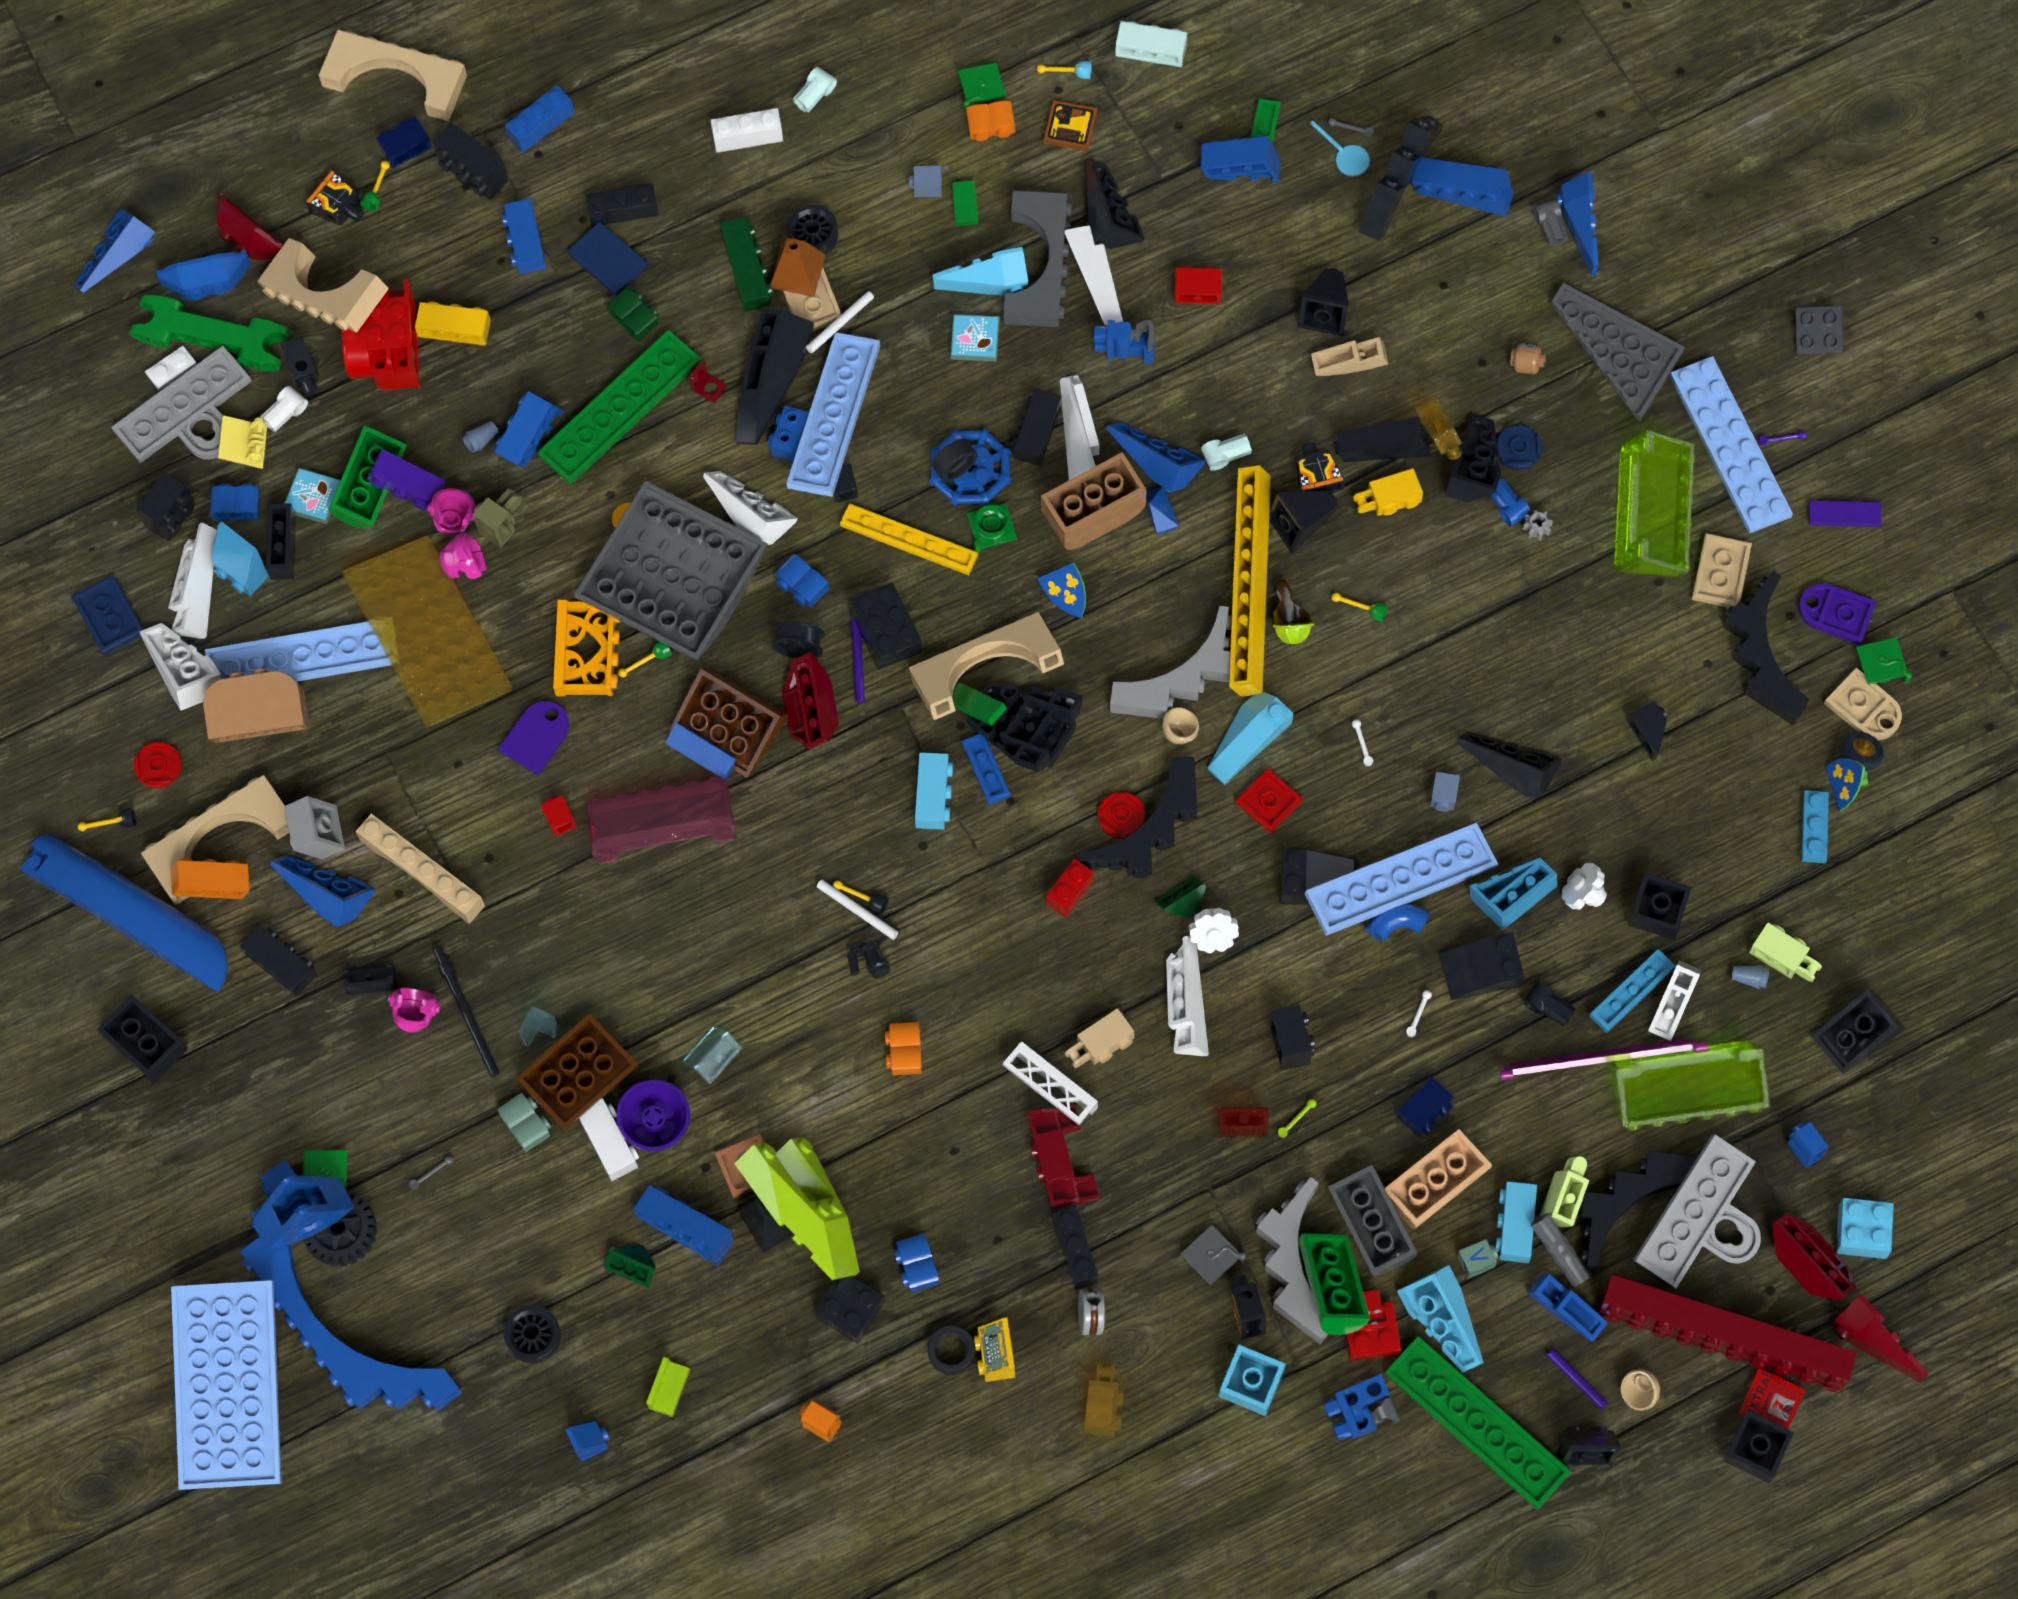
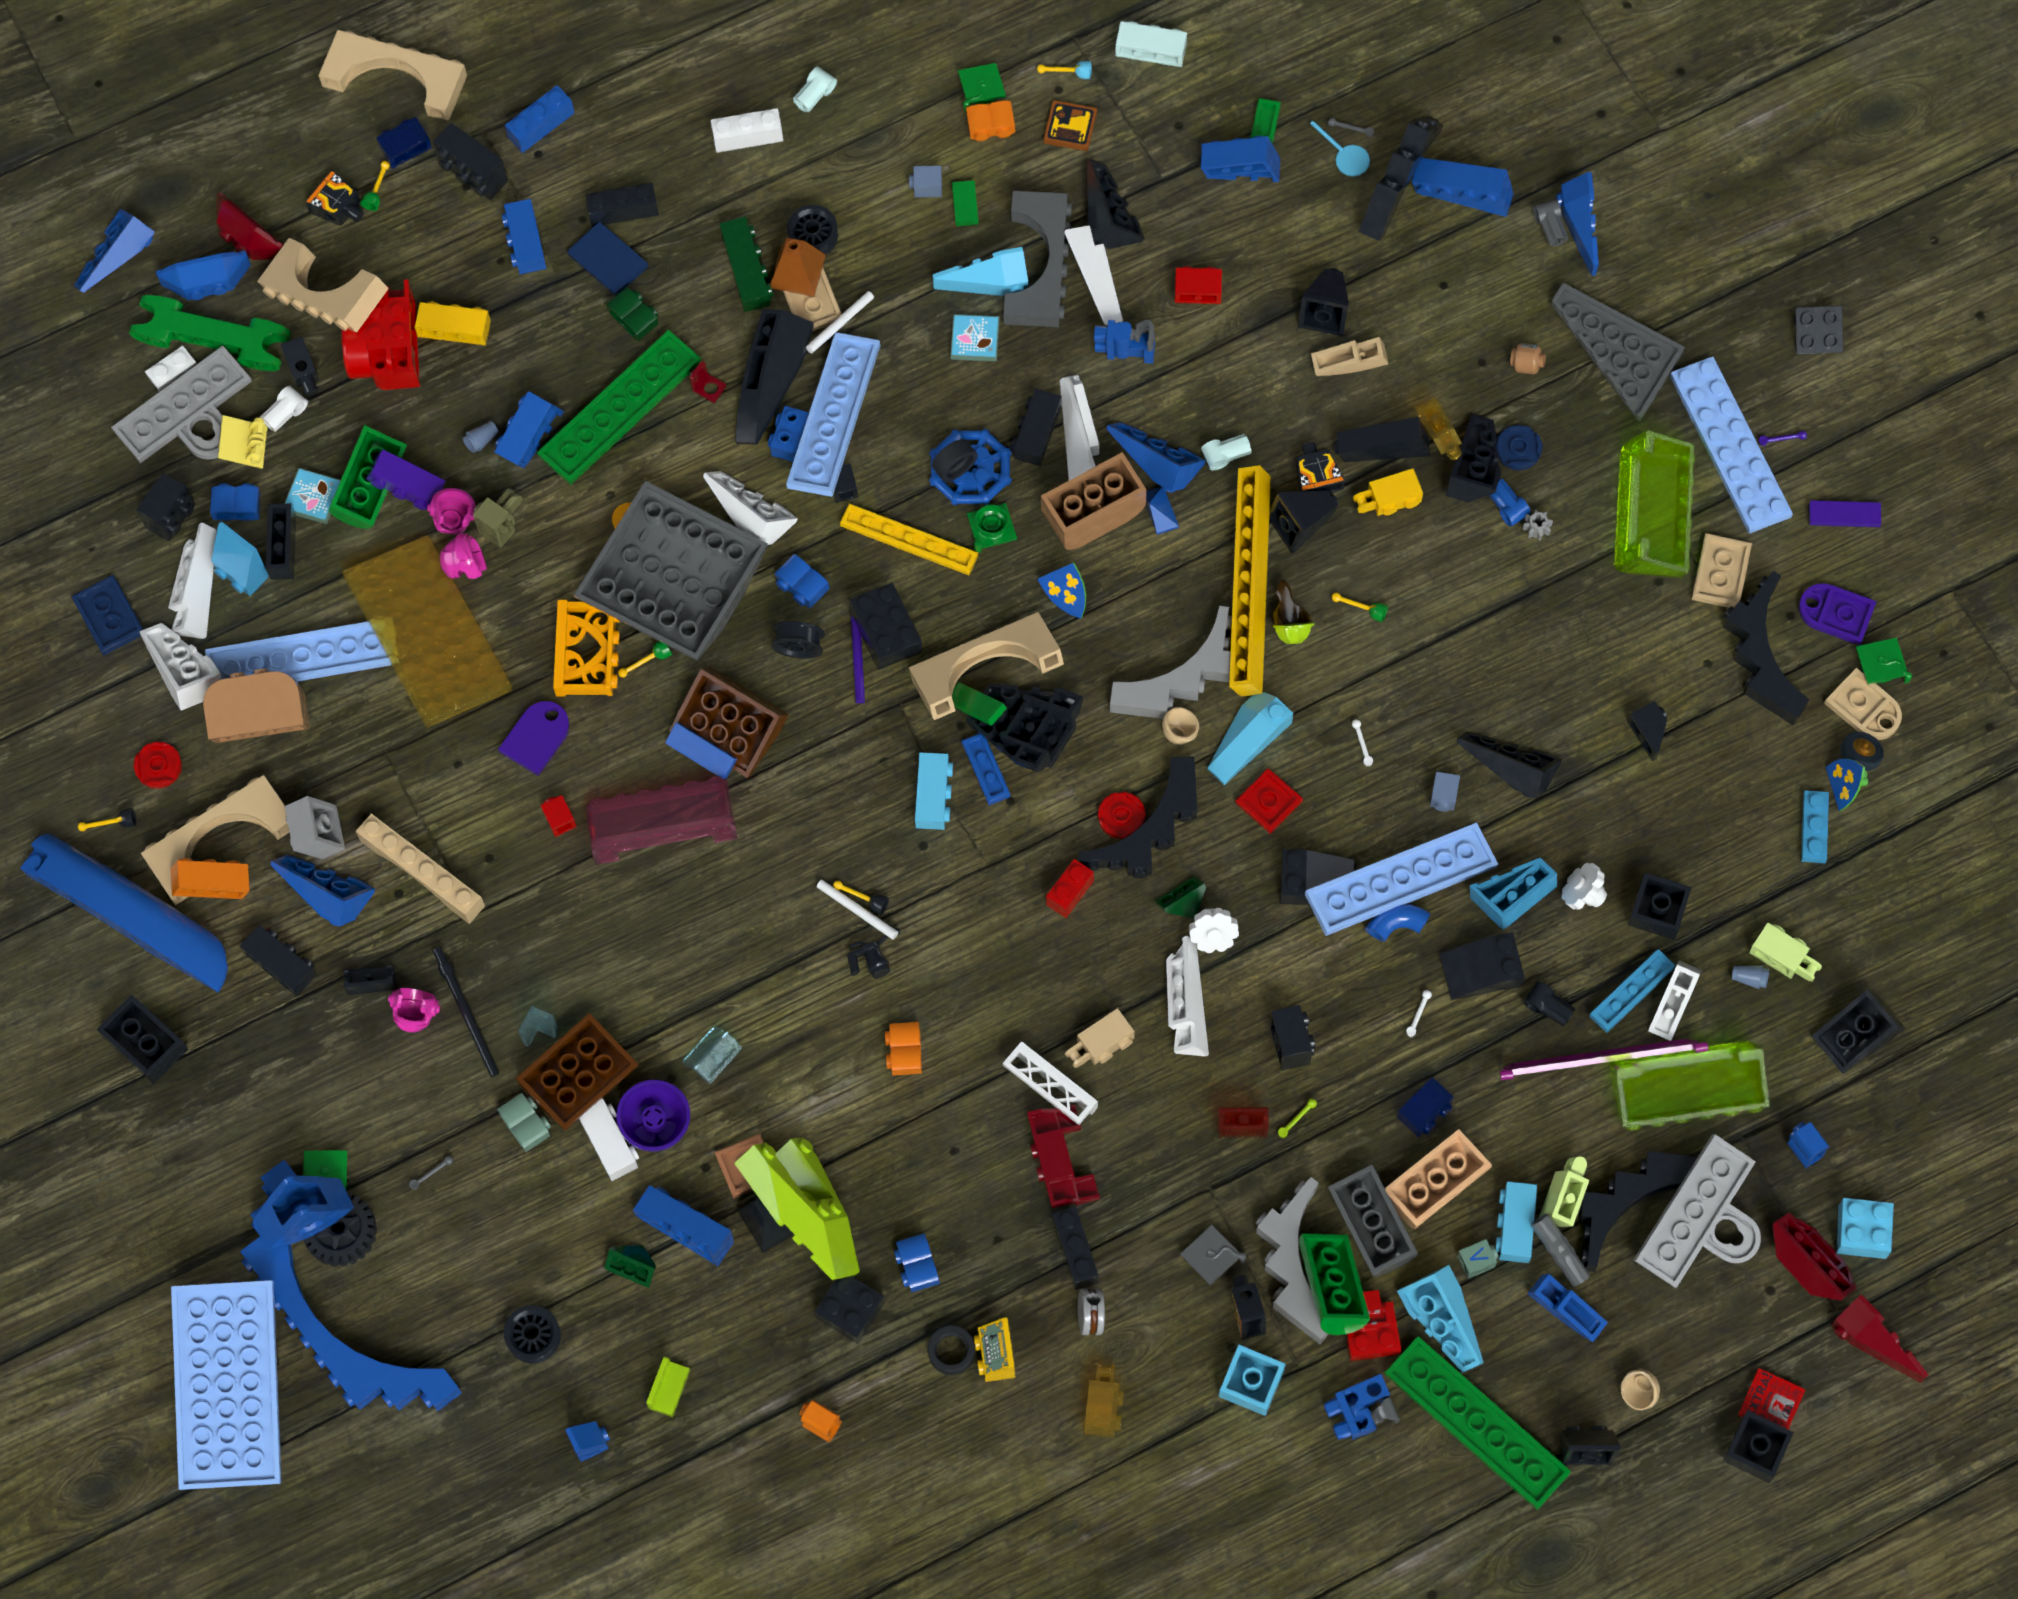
dark red wedge [783,653,839,749] -> none
dark purple bar [1547,1349,1608,1410] -> none
dark red brick [1599,1275,1857,1393] -> none

